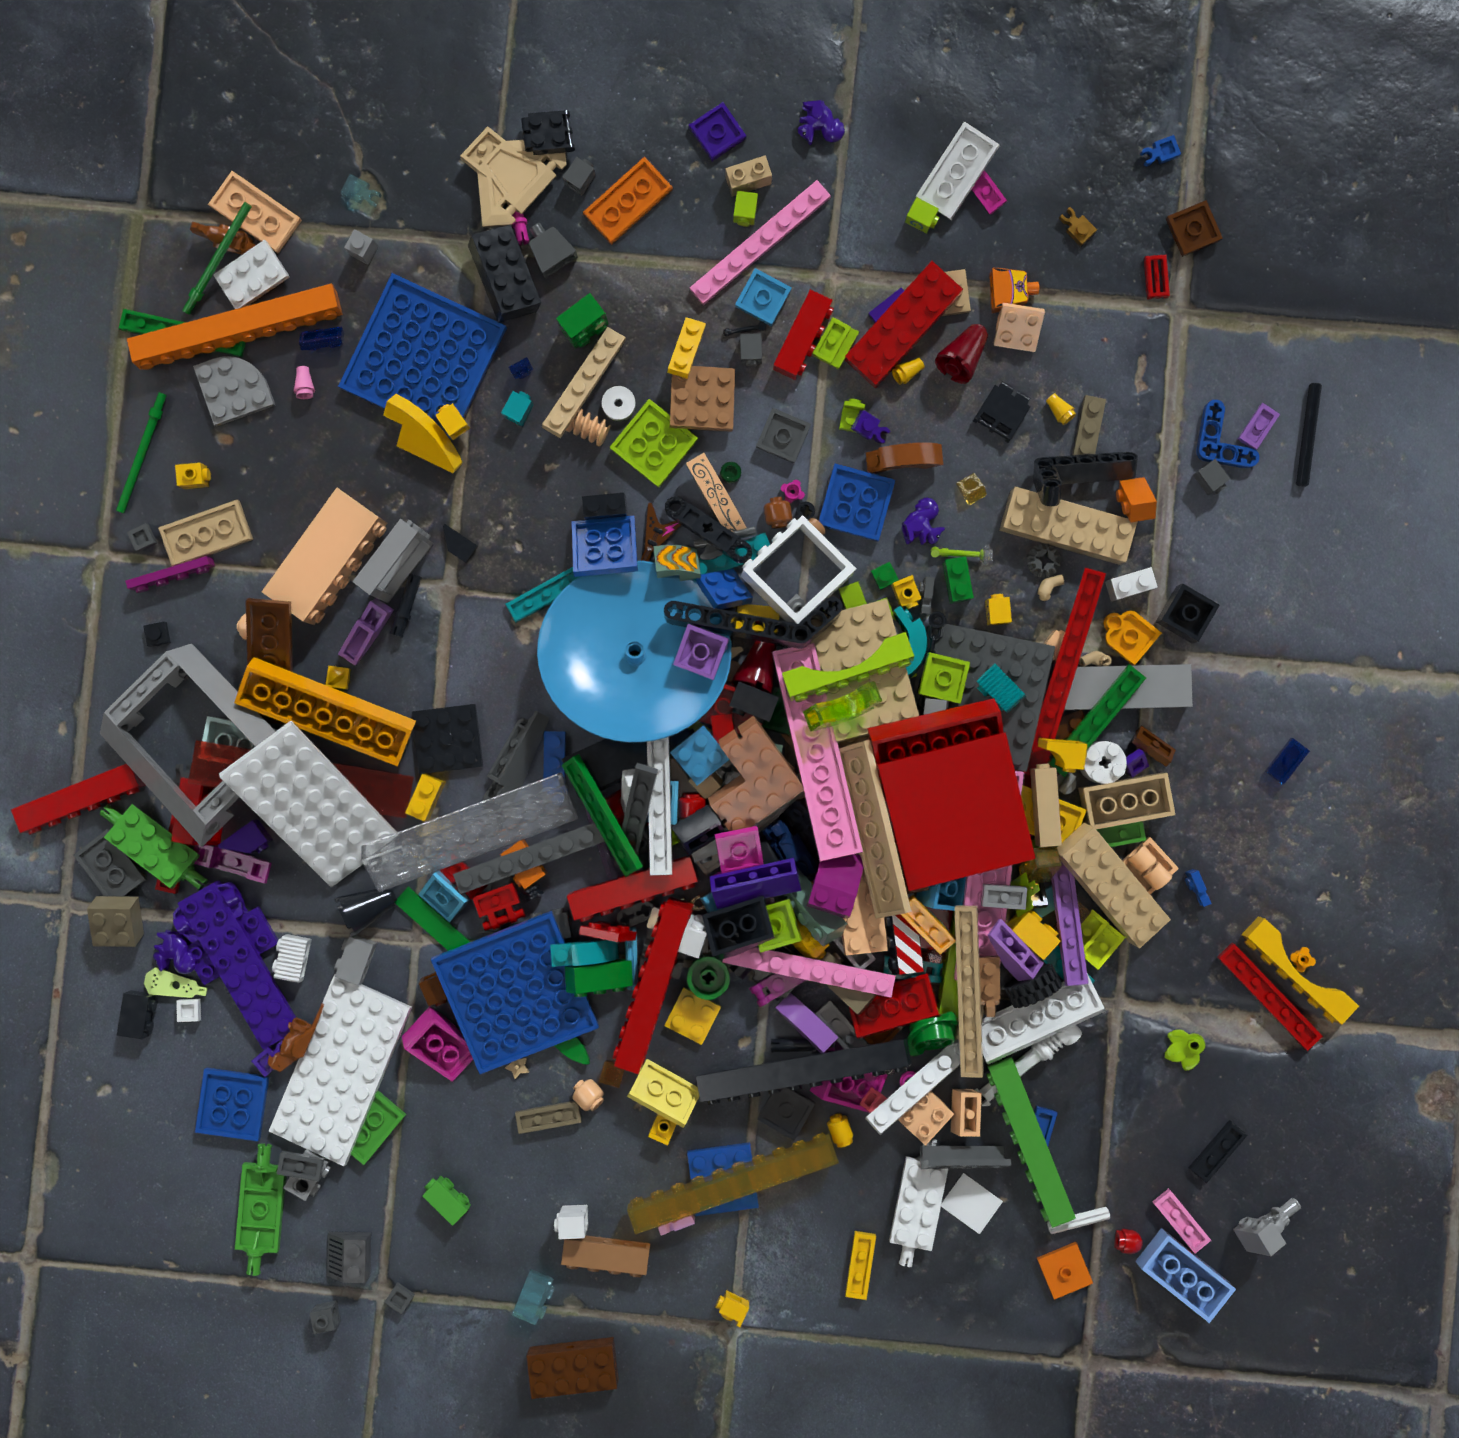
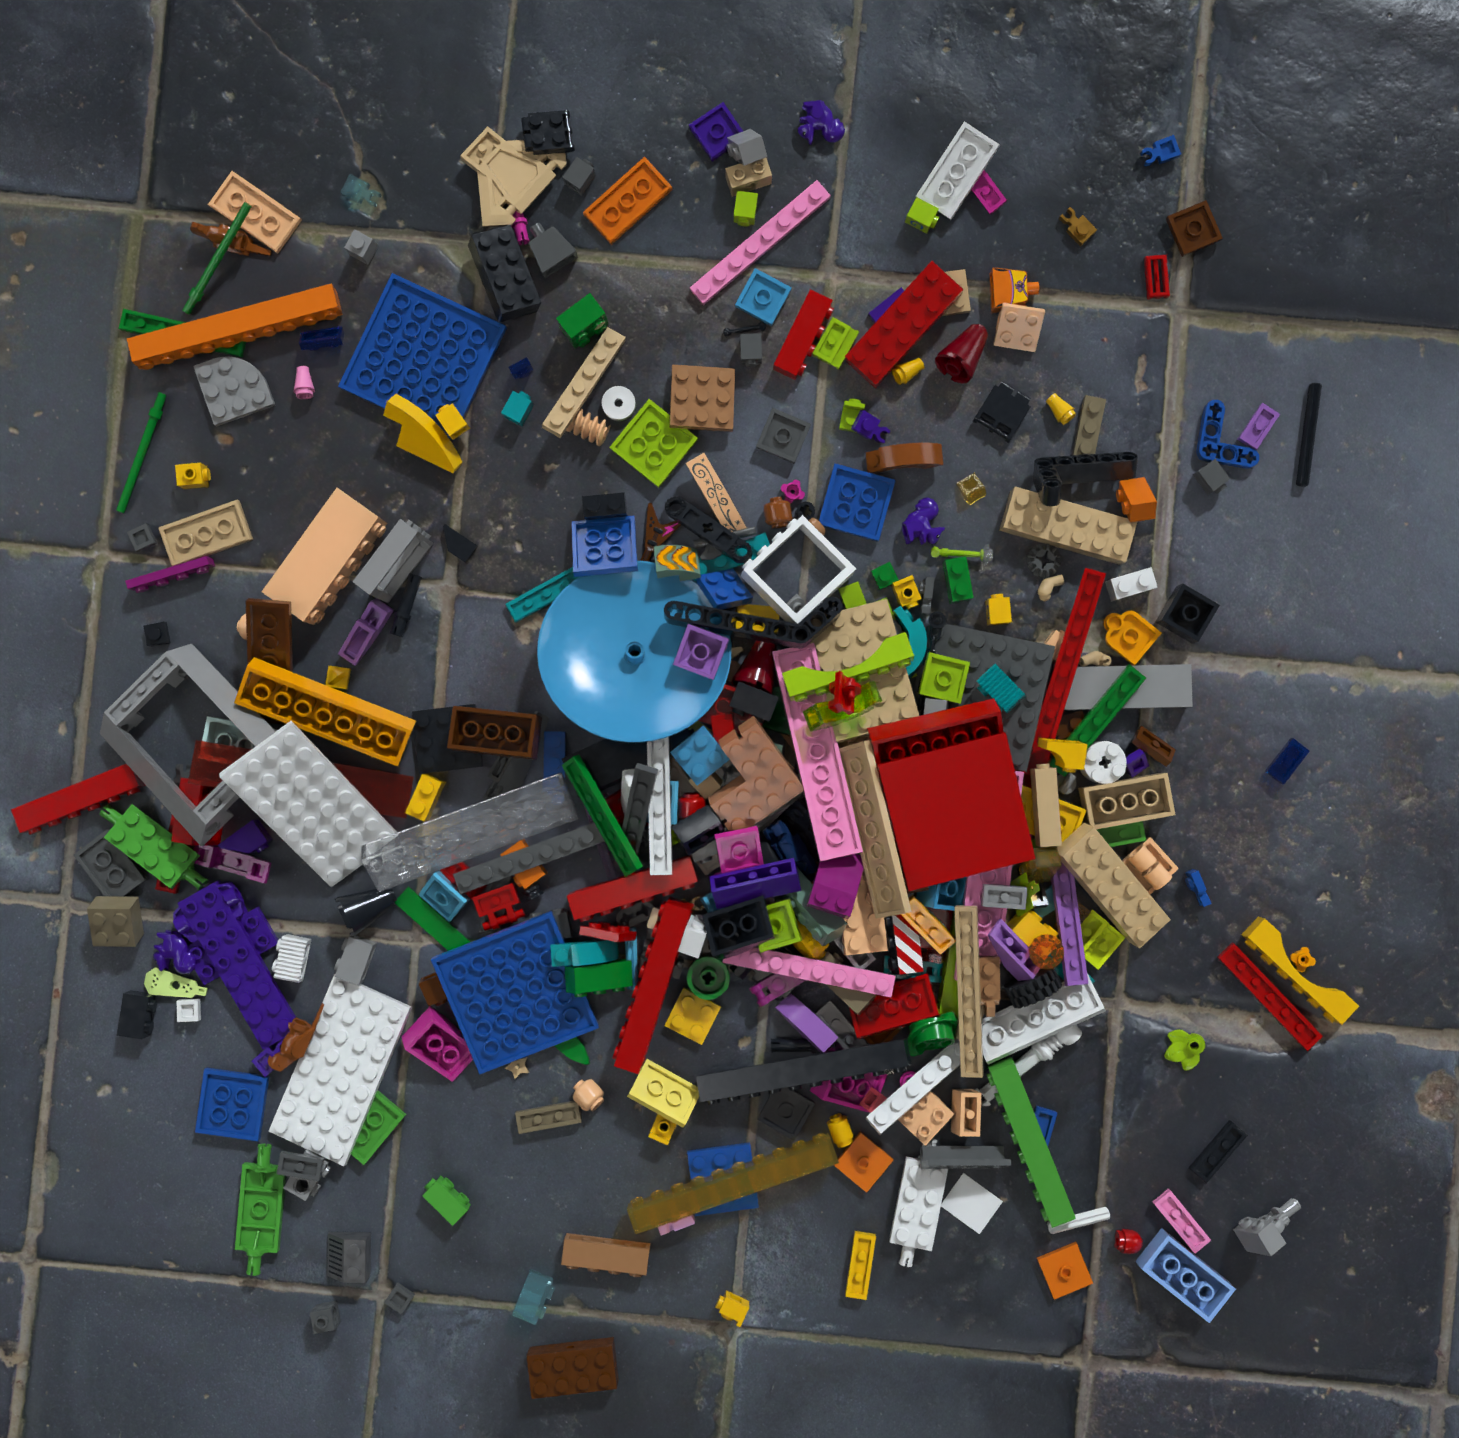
white plate [213,240,290,309] -> none
white brick [554,1205,588,1239] -> none
clear orange plate [599,1060,624,1088] -> none
yellow plate [667,317,706,379] -> none
dark green tile [720,462,741,484] -> none
none -> reddish brown brick [447,706,542,760]
none -> light grey brick [726,129,767,166]
none -> red hips [828,671,862,715]
none -> orange plate [834,1131,894,1193]
none -> clear orange gear [1029,934,1064,969]

